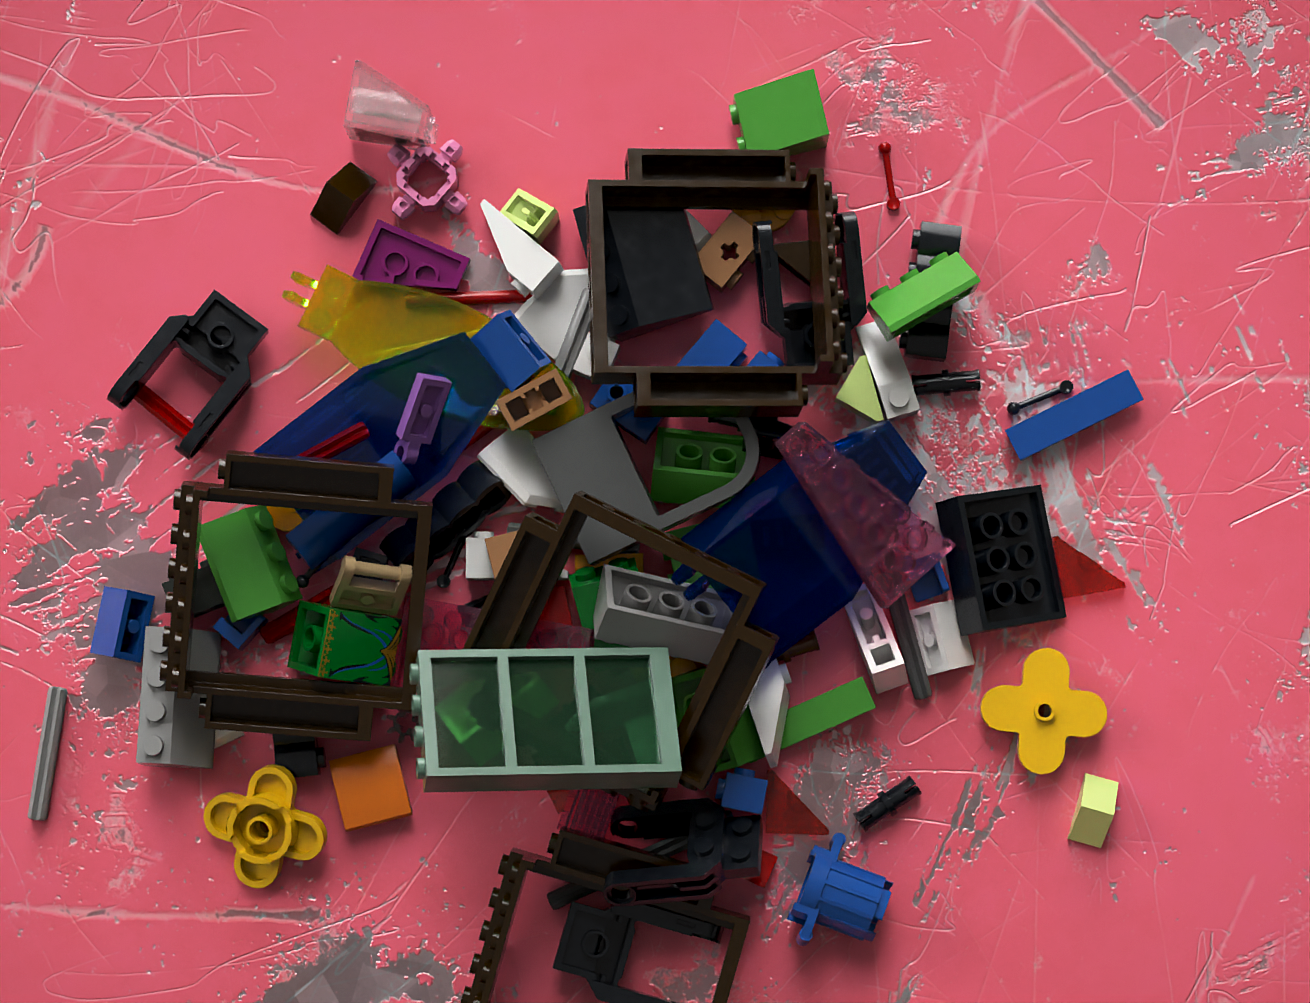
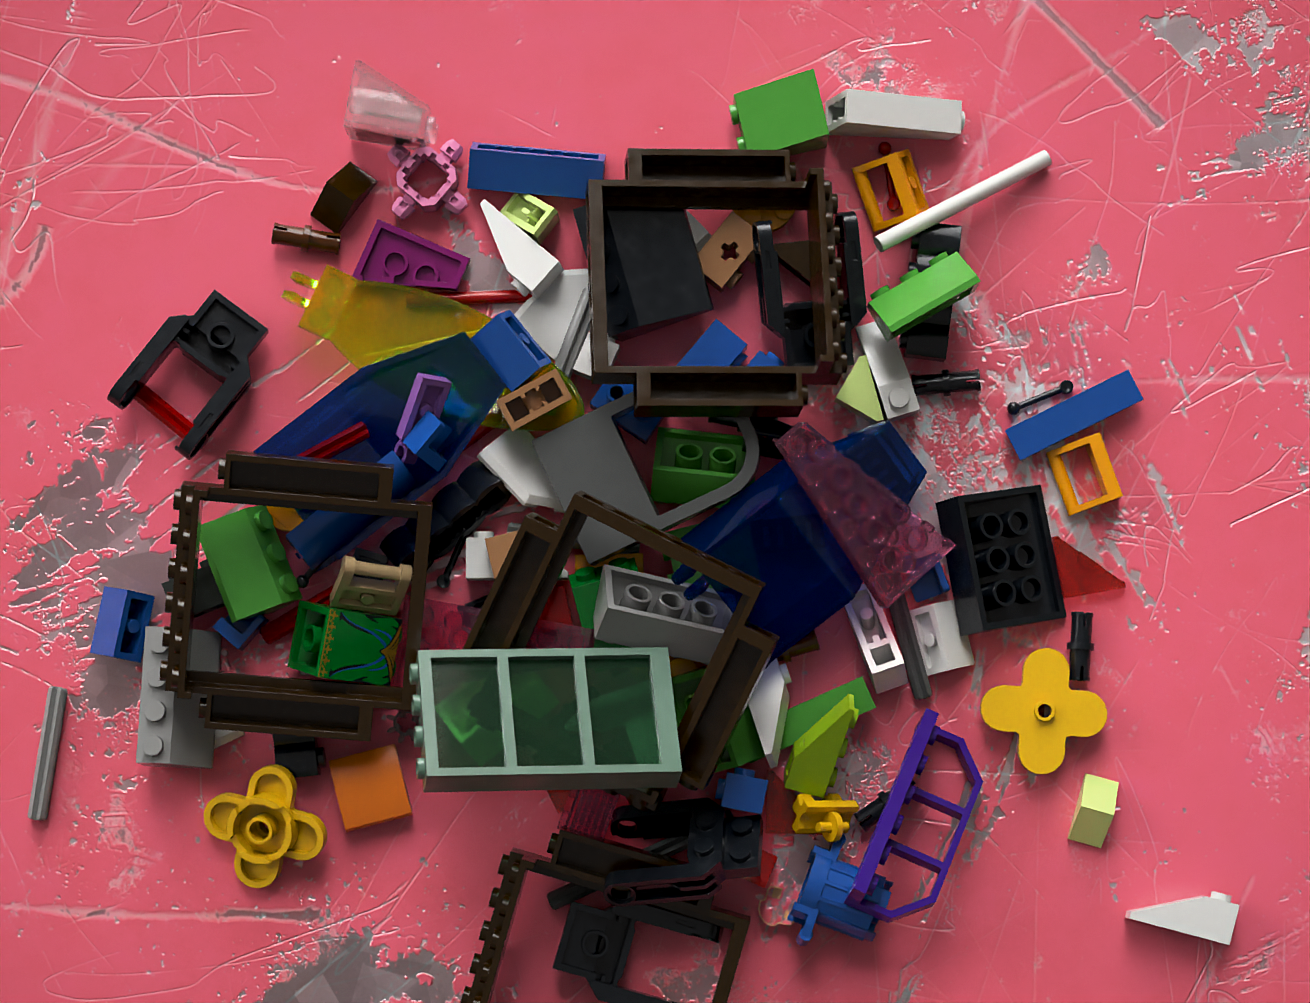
none -> reddish brown pin [271,222,342,255]
none -> blue panel [402,410,452,472]
none -> blue brick [467,142,606,199]
none -> light nougat piece [758,886,794,926]
none -> lime slope [784,694,859,798]
none -> yellow hips [792,793,859,842]
none -> white slope [825,89,965,140]
none -> dark purple plate [844,708,983,923]
none -> light orange tile [852,149,929,232]
none -> white piece [874,150,1052,252]
none -> light orange tile [1046,432,1123,516]
none -> black pin [1067,612,1094,681]
none -> white slope [1125,891,1240,945]

